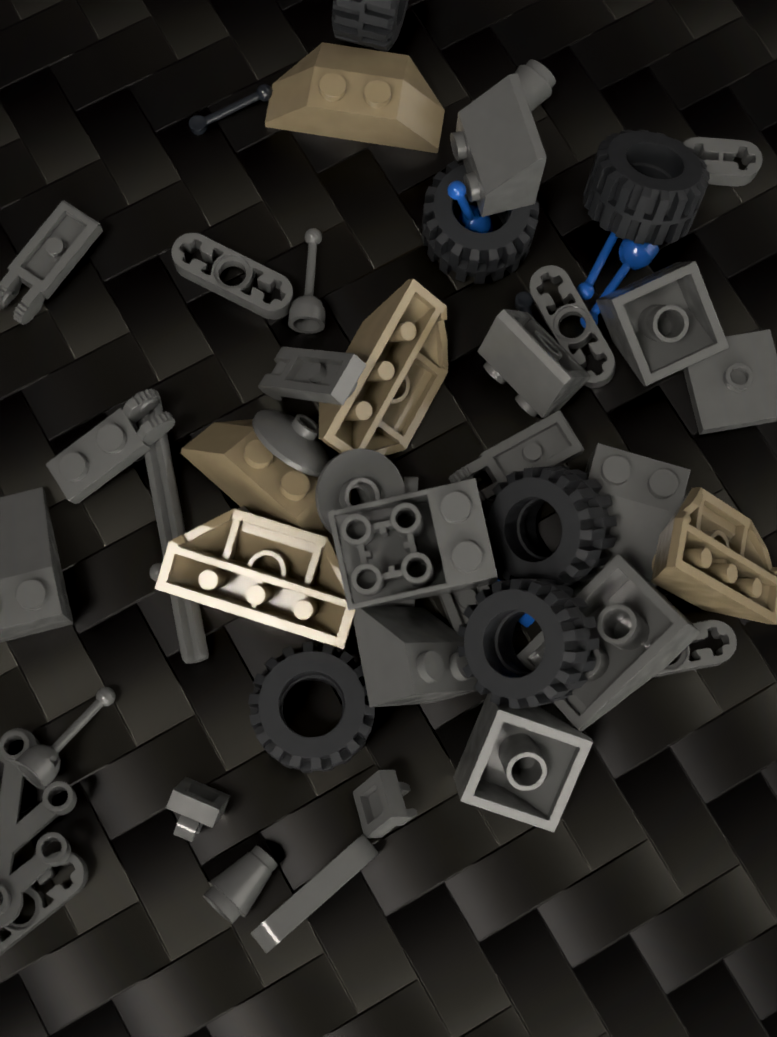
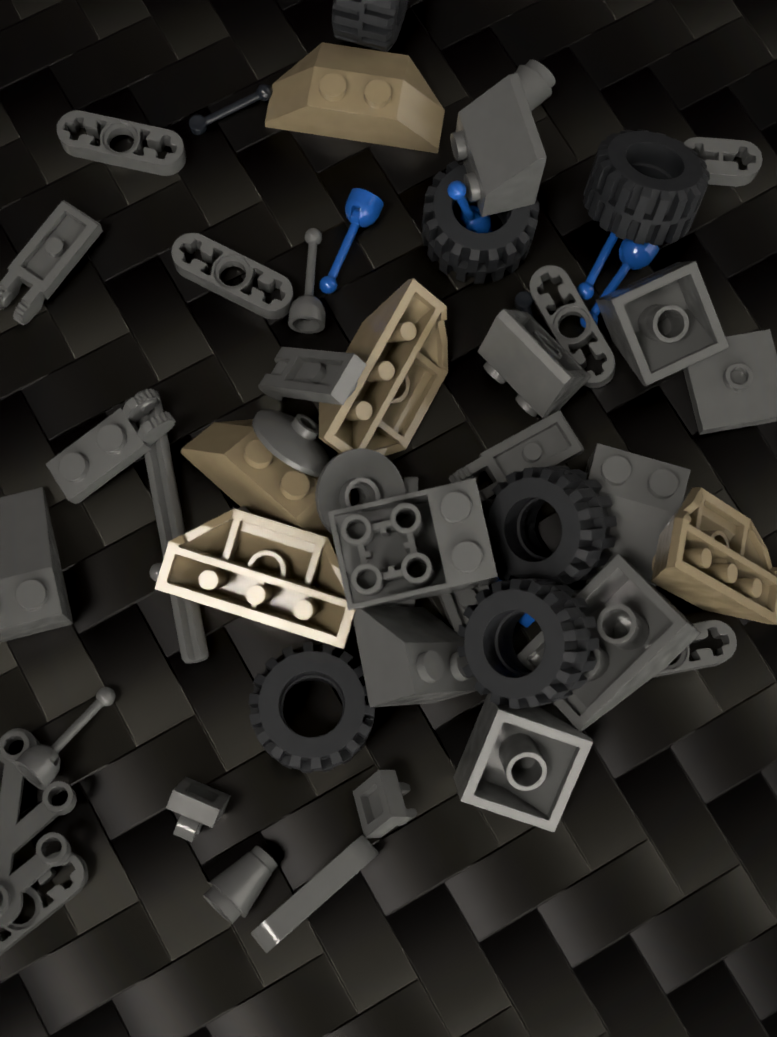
none -> dark grey beam [57,110,186,176]
none -> blue hinge [319,188,384,294]

